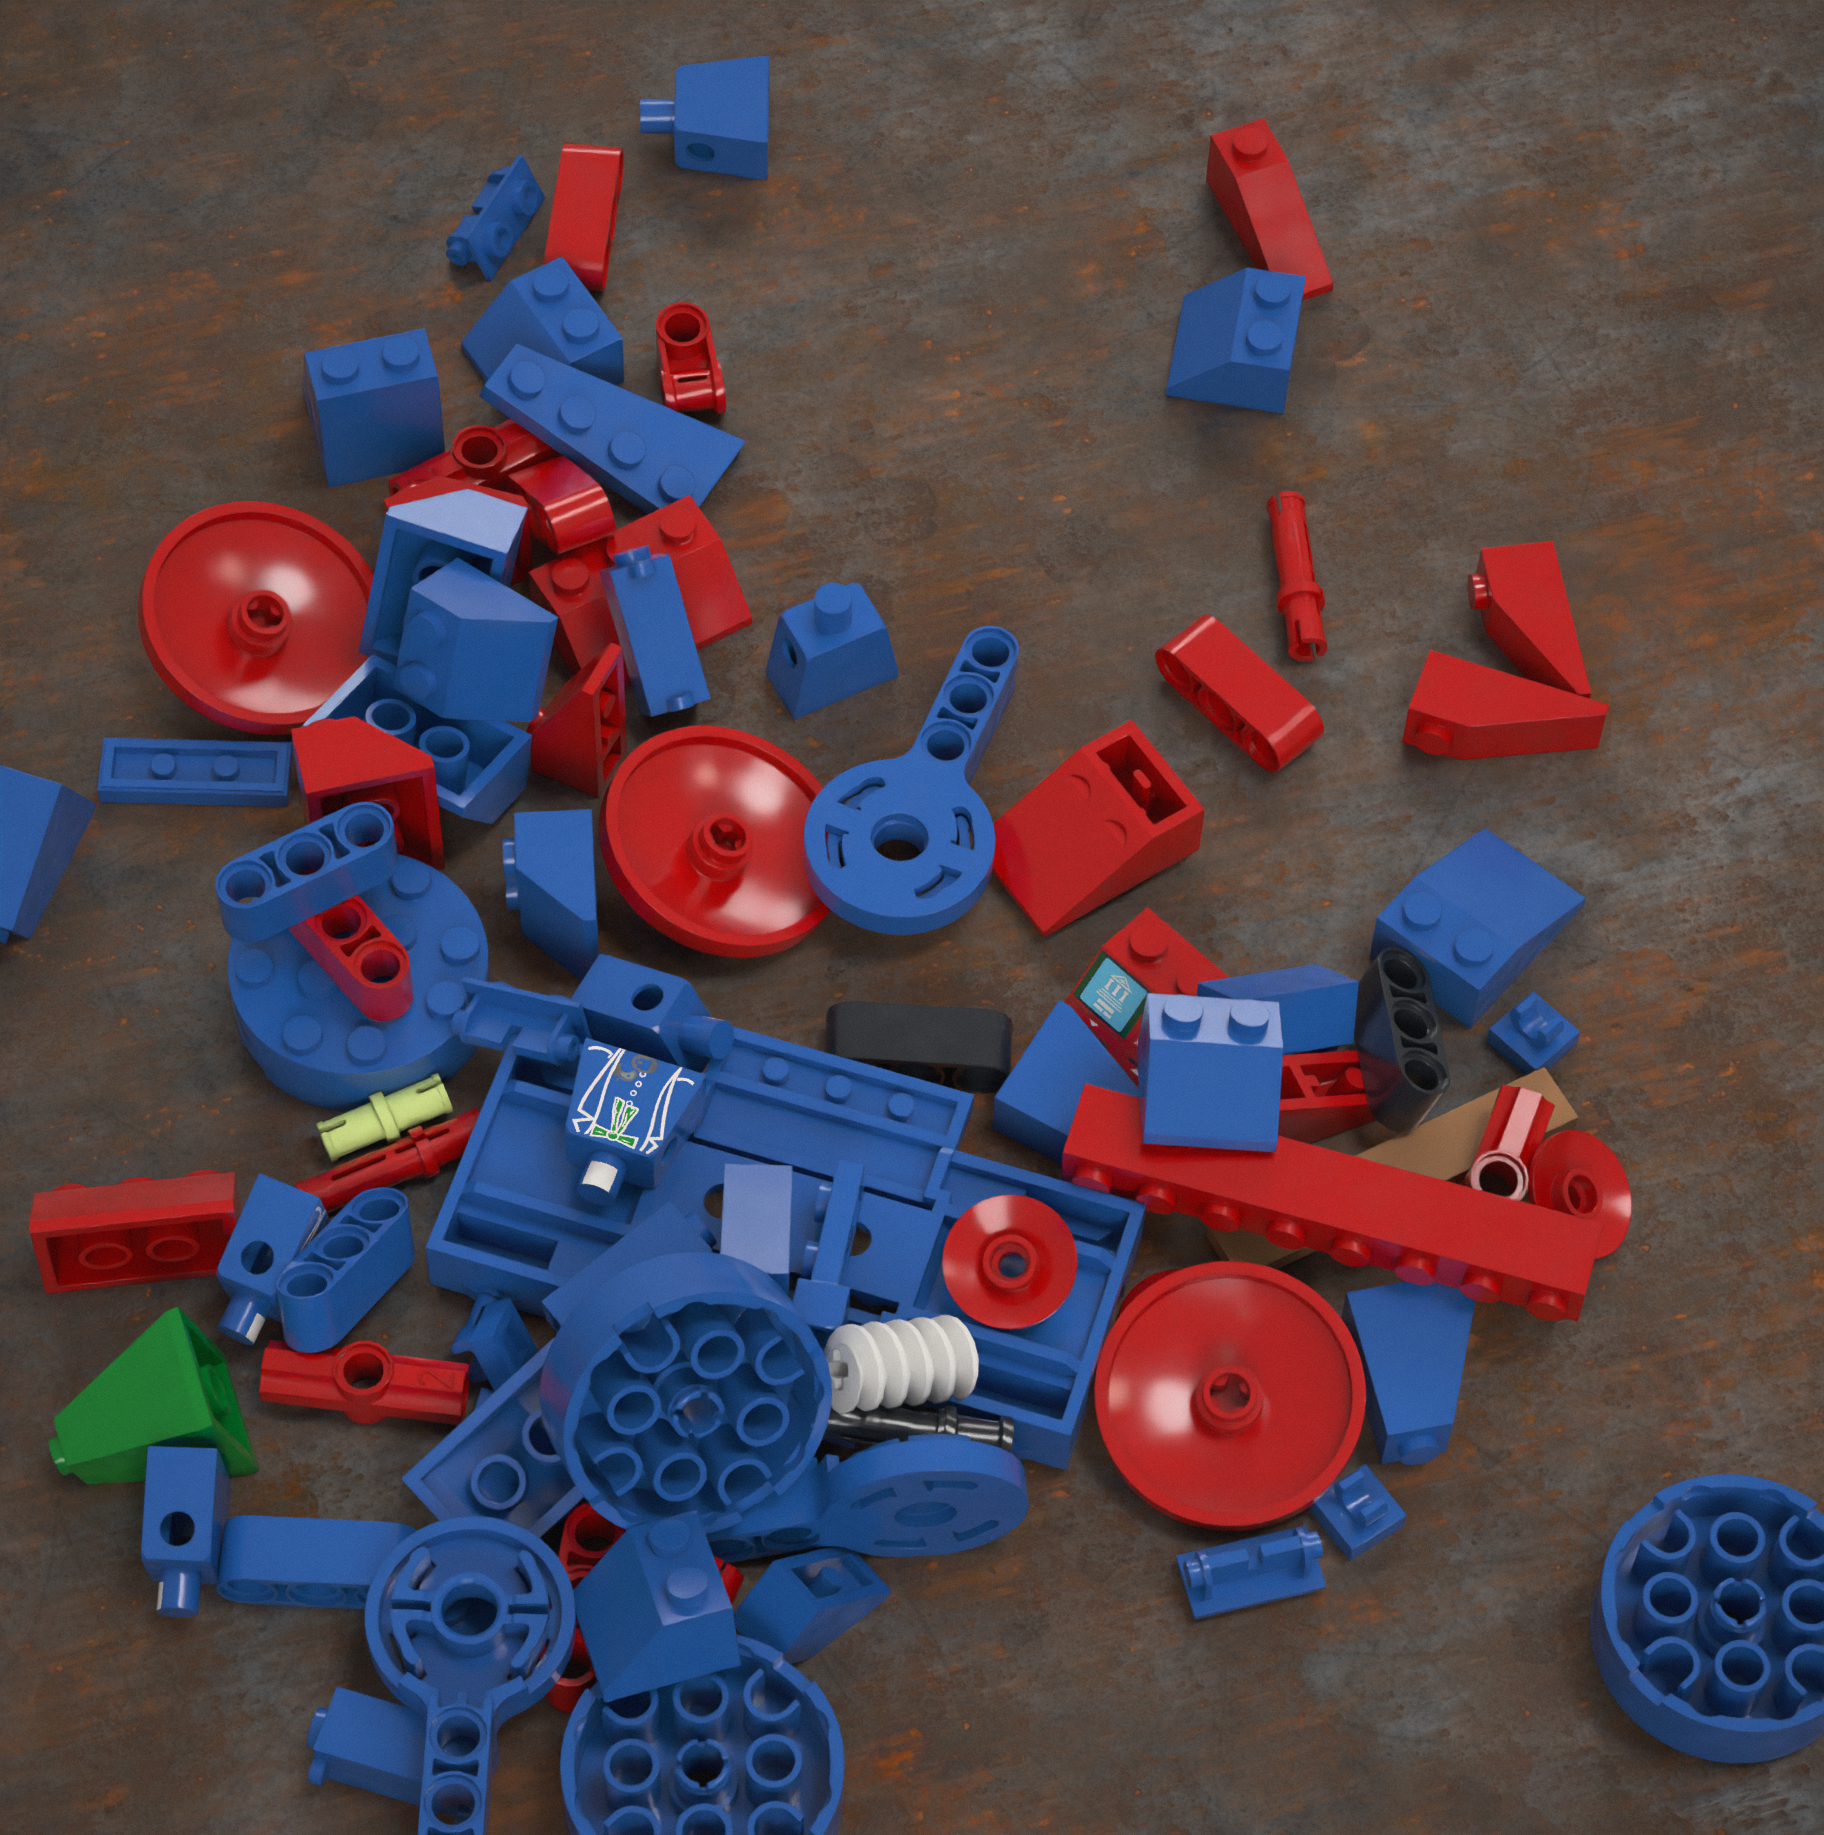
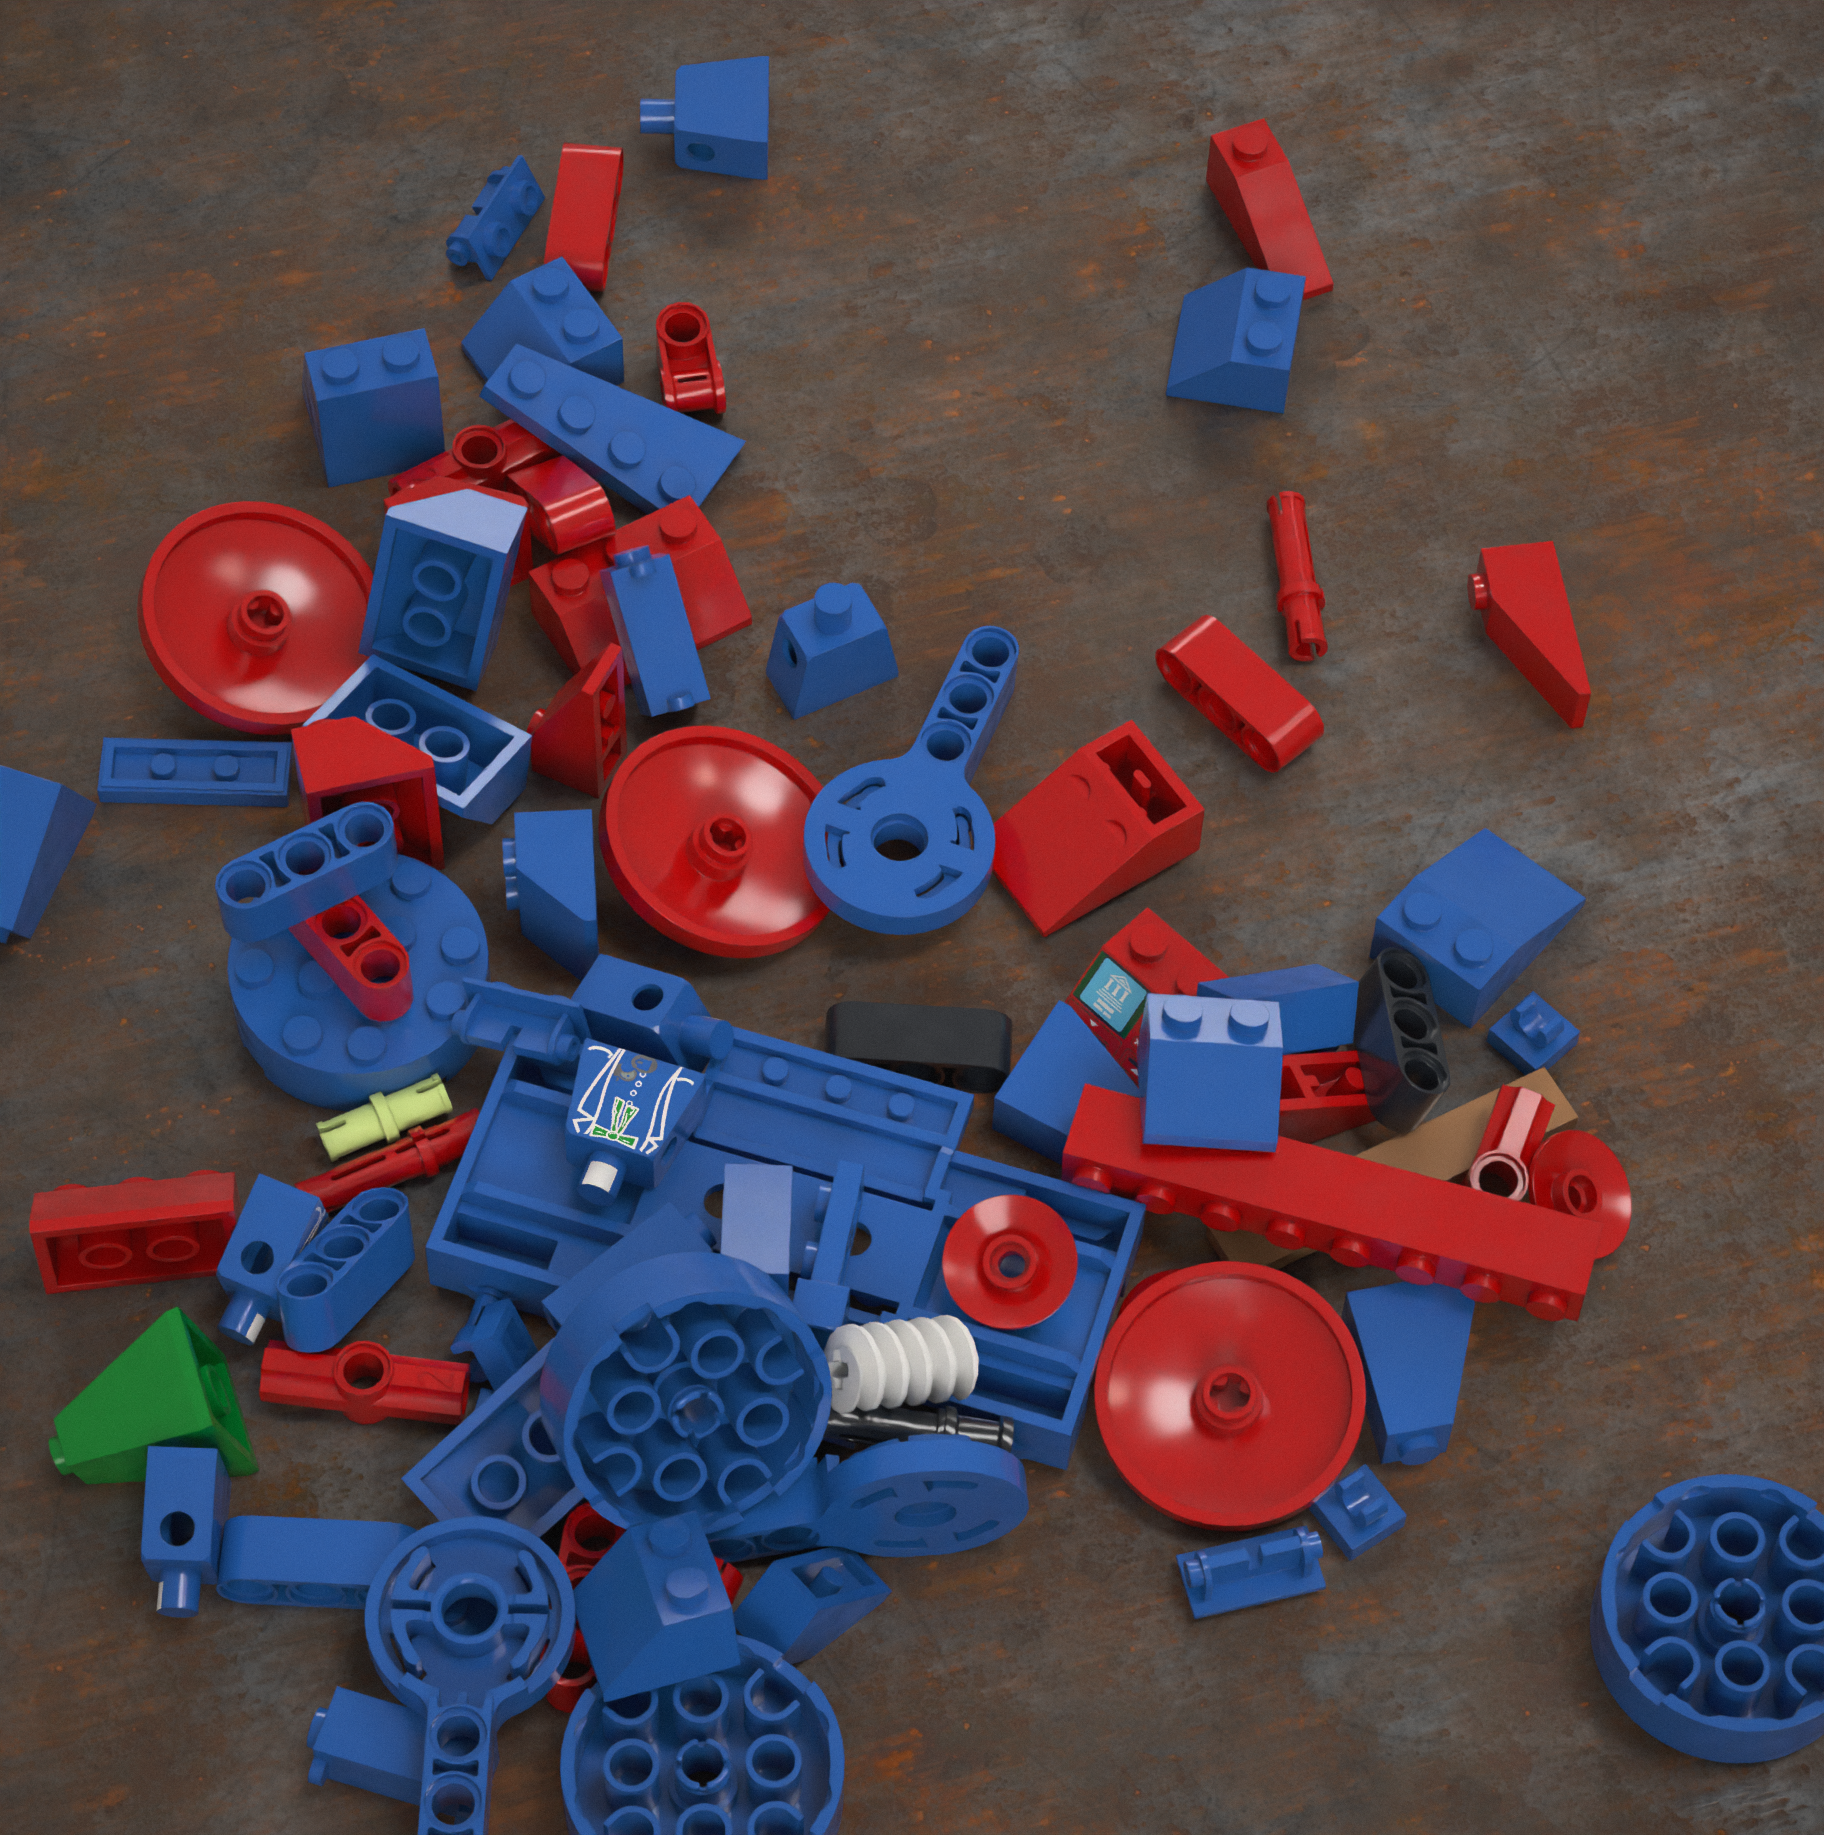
blue slope [393,558,558,722] -> none
red slope [1402,650,1609,760] -> none

